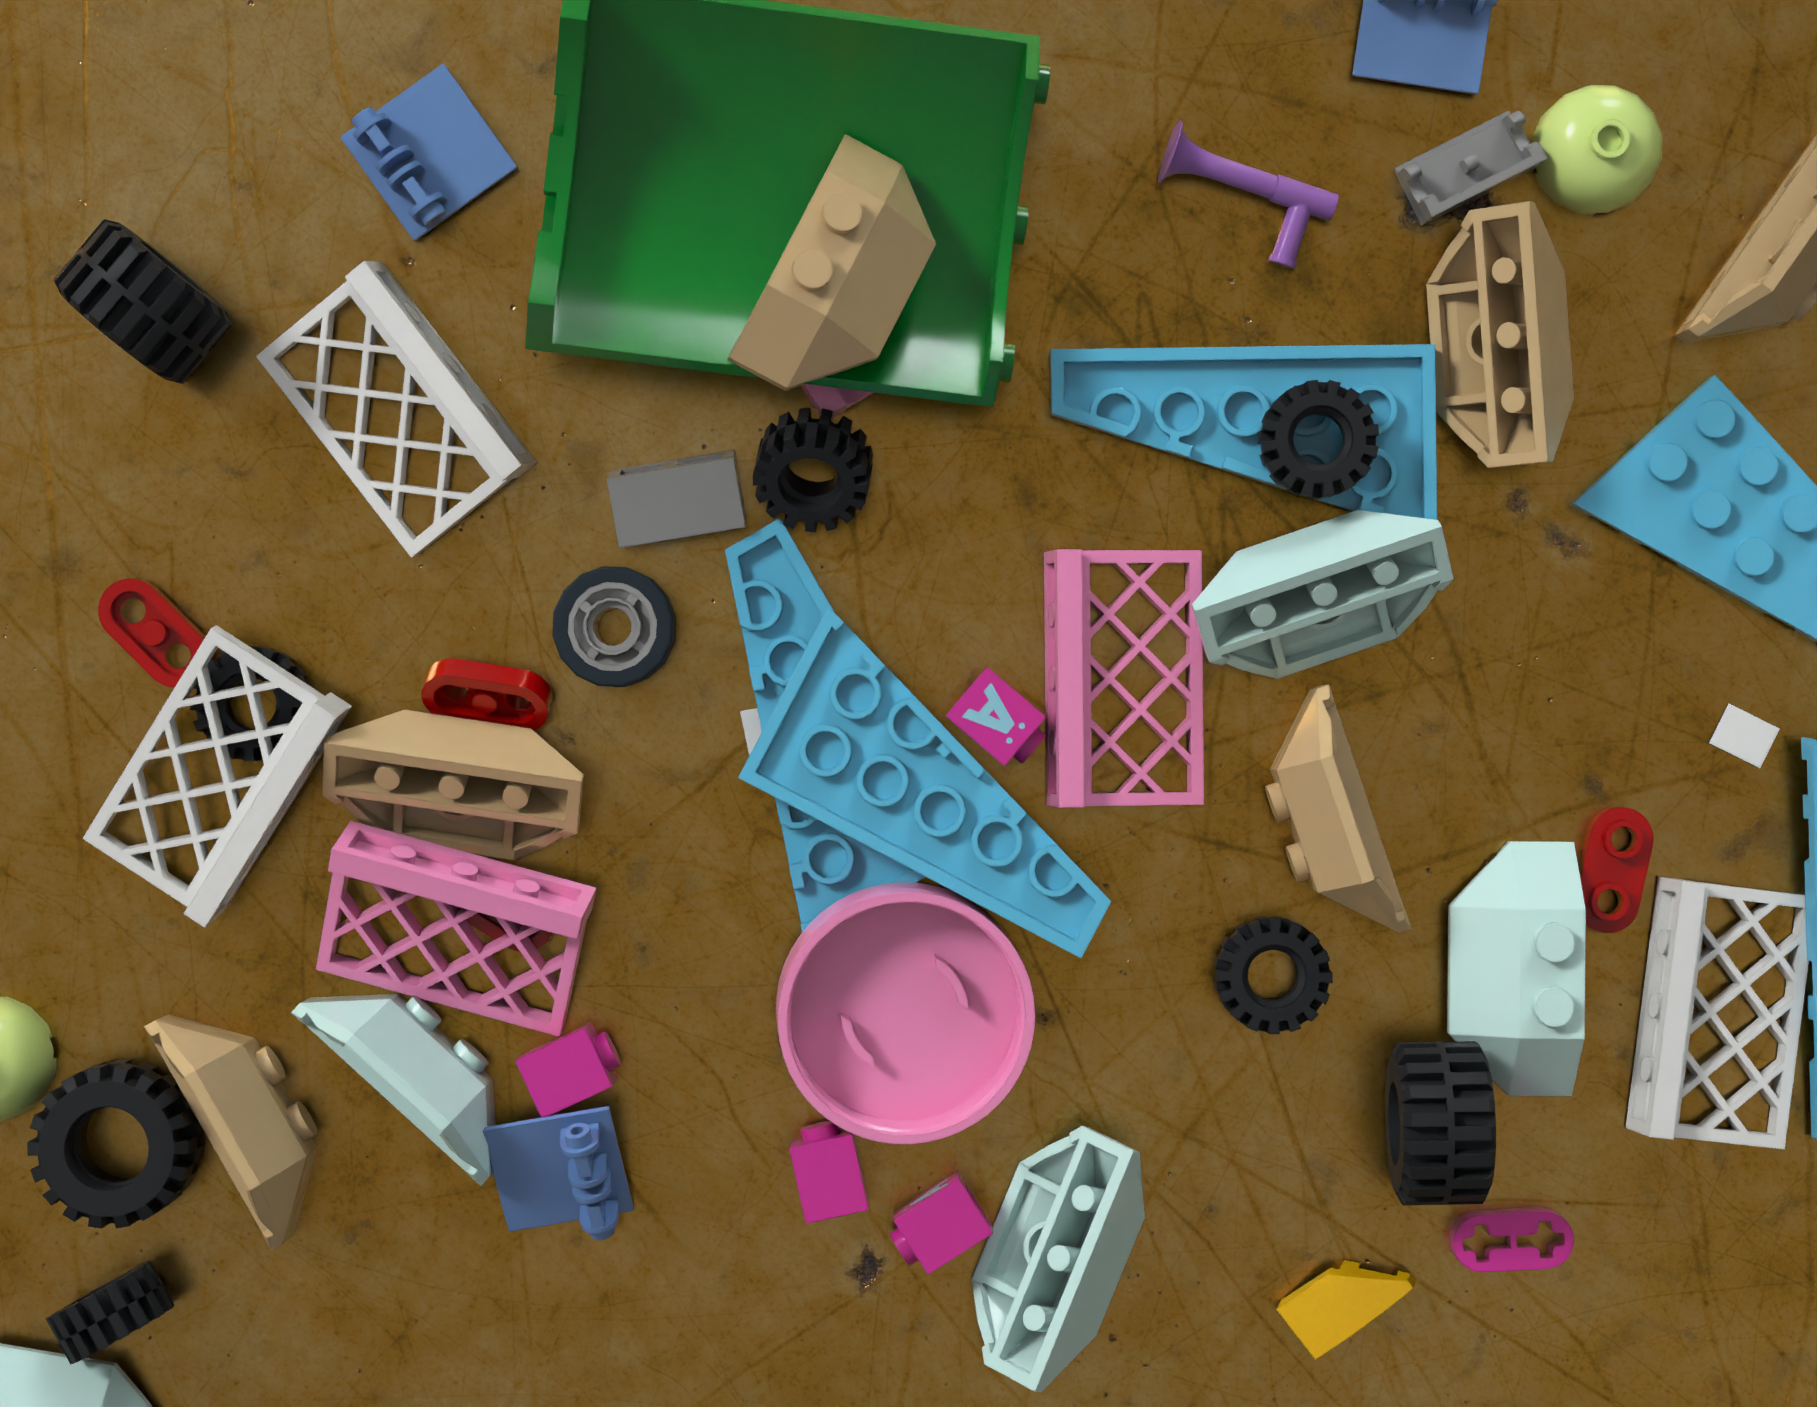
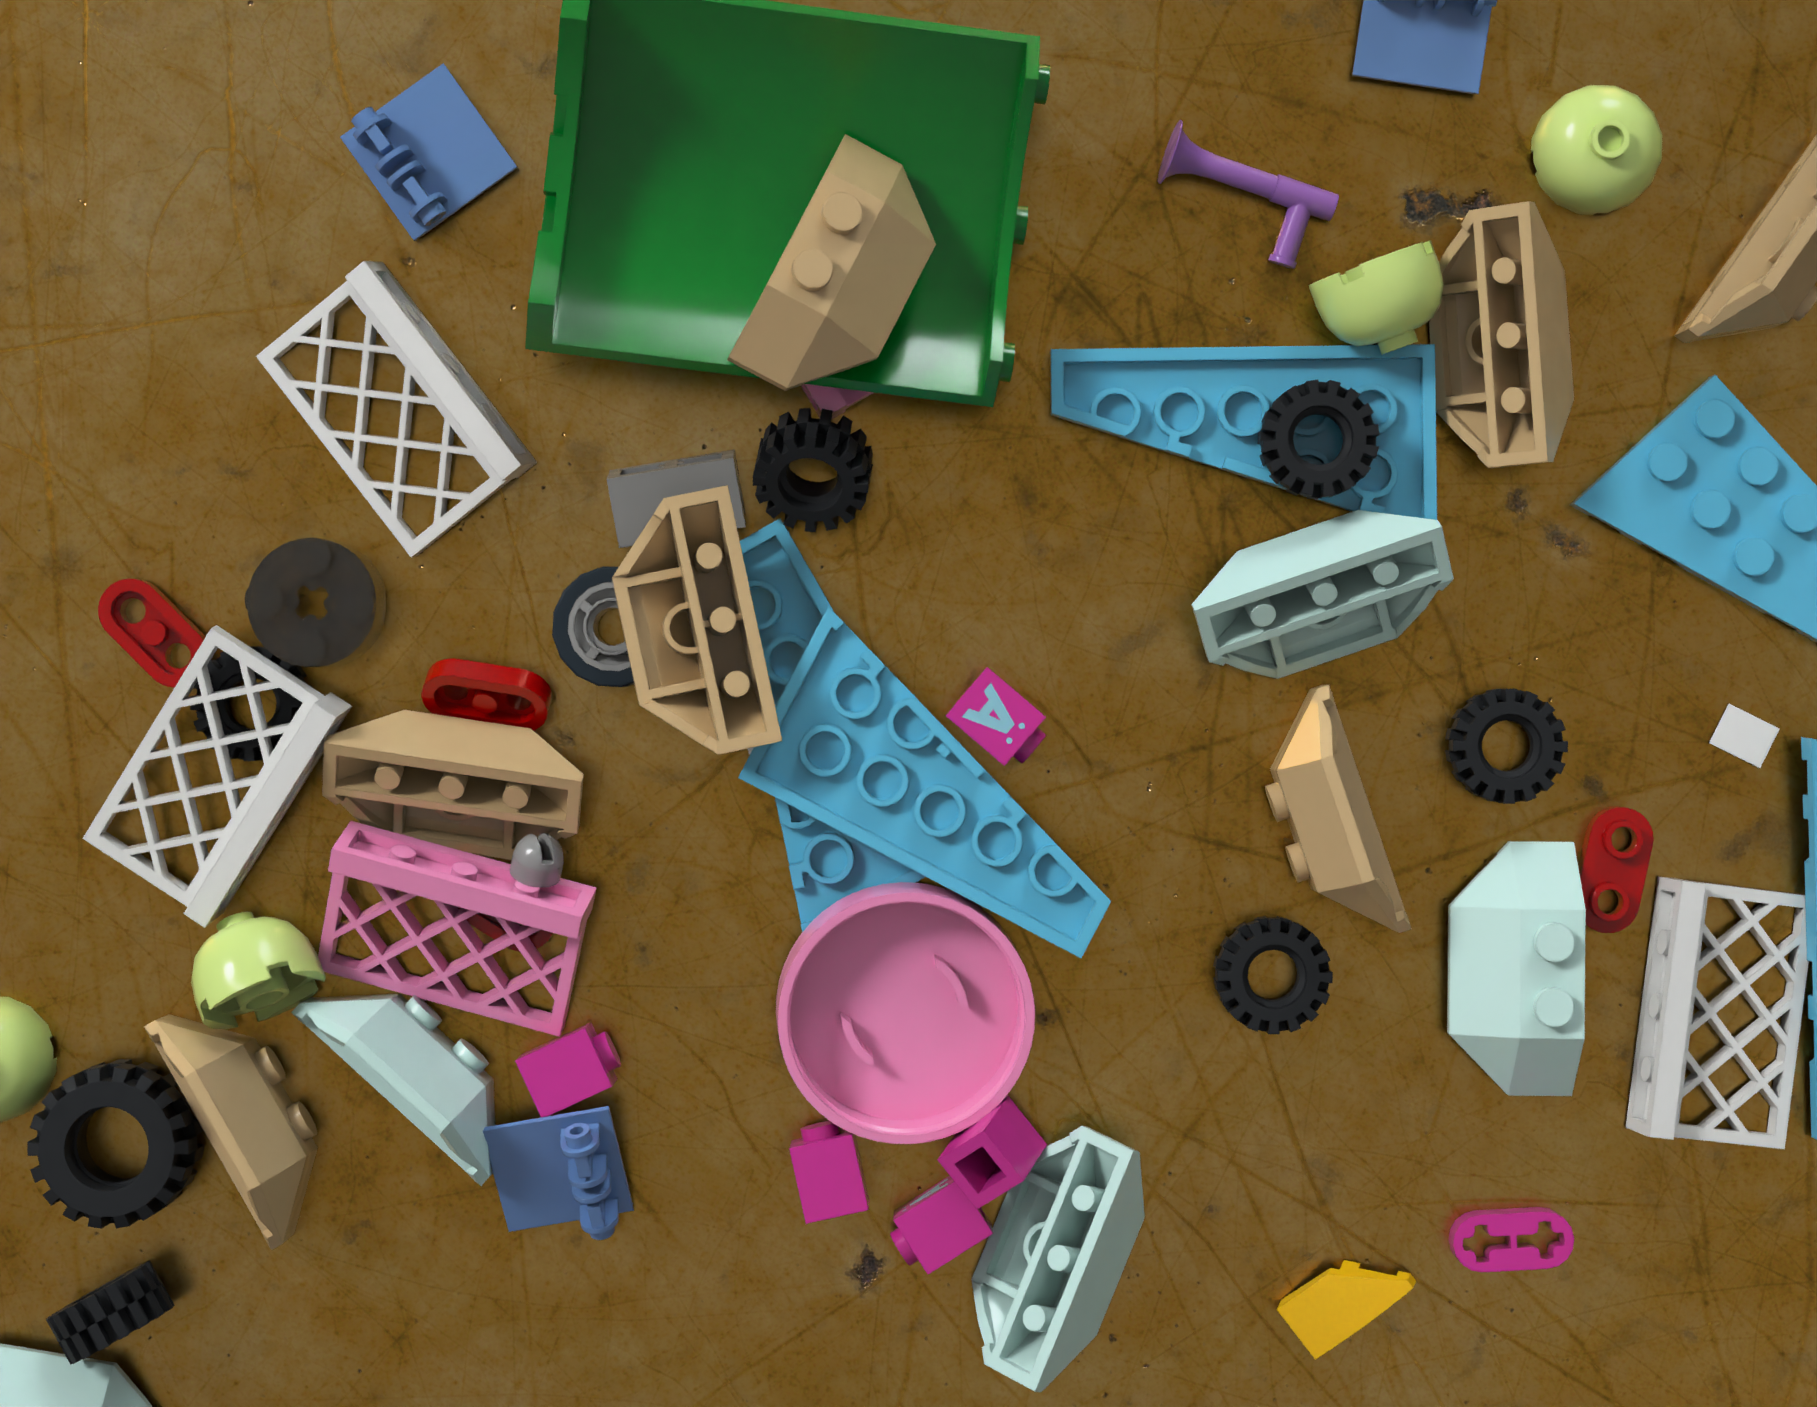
black tyre [54,219,232,384] -> none
bright pink fence [1044,549,1204,808] -> none
black tyre [1385,1041,1496,1205] -> none
light grey hinge [1394,110,1548,226] -> none
none -> yellowish green cylinder [191,911,326,1029]
none -> clear smoke brick [244,537,387,668]
none -> light grey hinge [510,833,564,888]
none -> tan wedge [612,485,782,755]
none -> dark pink brick [937,1096,1047,1209]
none -> yellowish green cylinder [1309,240,1444,355]
none -> black tyre [1445,689,1568,804]

